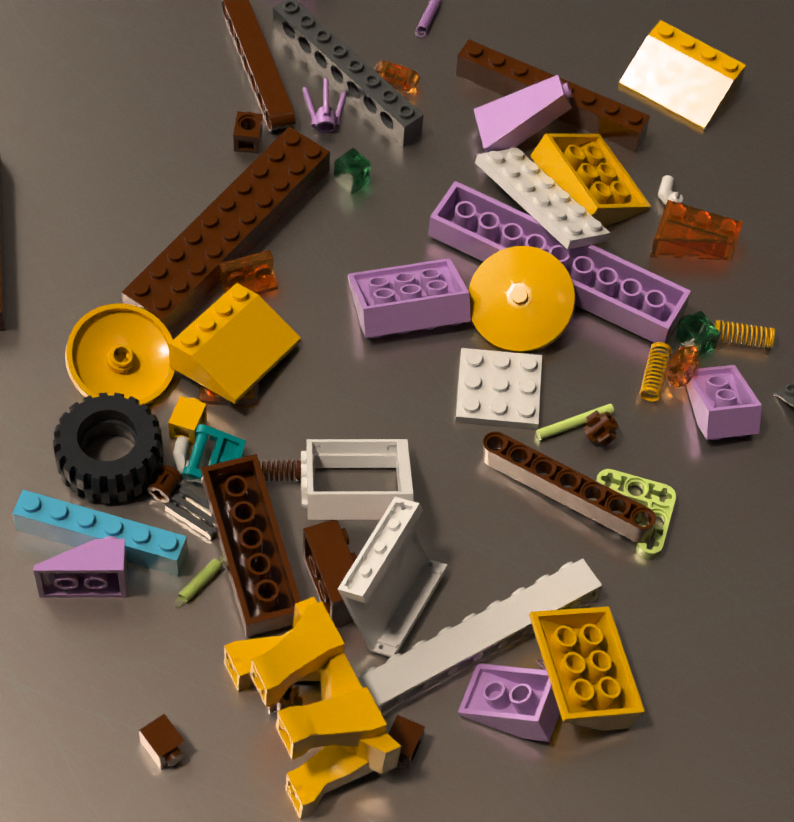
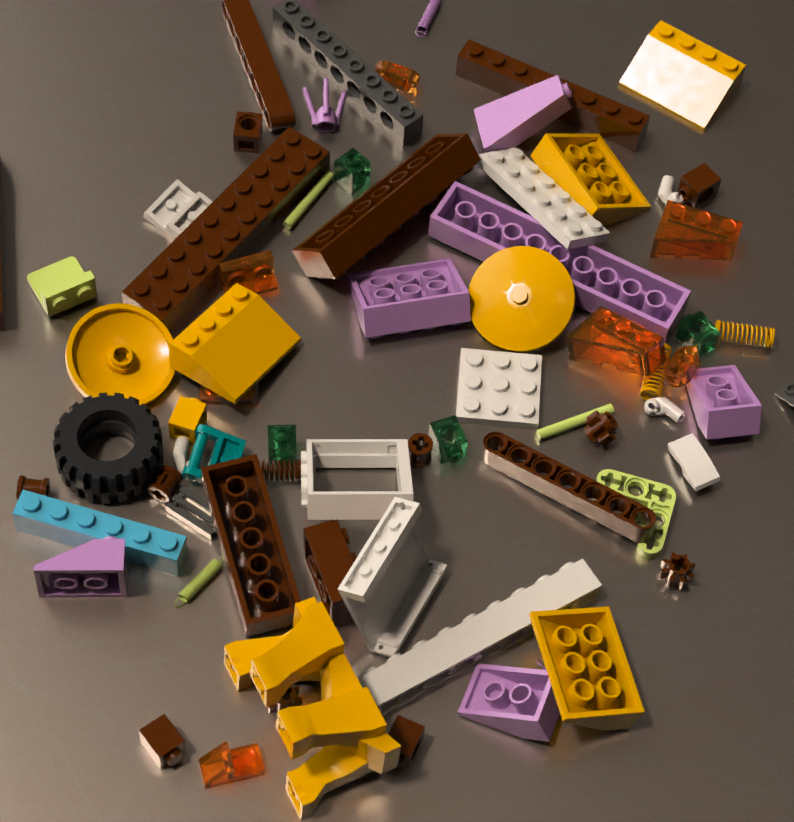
none -> reddish brown bush [16,475,50,500]
none -> yellowish green bracket [27,256,98,317]
none -> white slope [143,179,212,239]
none -> clear orange slope [198,741,265,789]
none -> clear green brick [268,425,297,467]
none -> yellowish green bar [282,171,334,230]
none -> reddish brown brick [292,133,481,280]
none -> reddish brown bush [408,433,433,469]
none -> clear green brick [428,415,468,464]
none -> clear orange wedge [566,306,666,377]
none -> white arm [644,397,685,423]
none -> reddish brown gear [659,552,696,590]
none -> white slope [668,433,721,491]
none -> reddish brown brick [677,163,721,209]

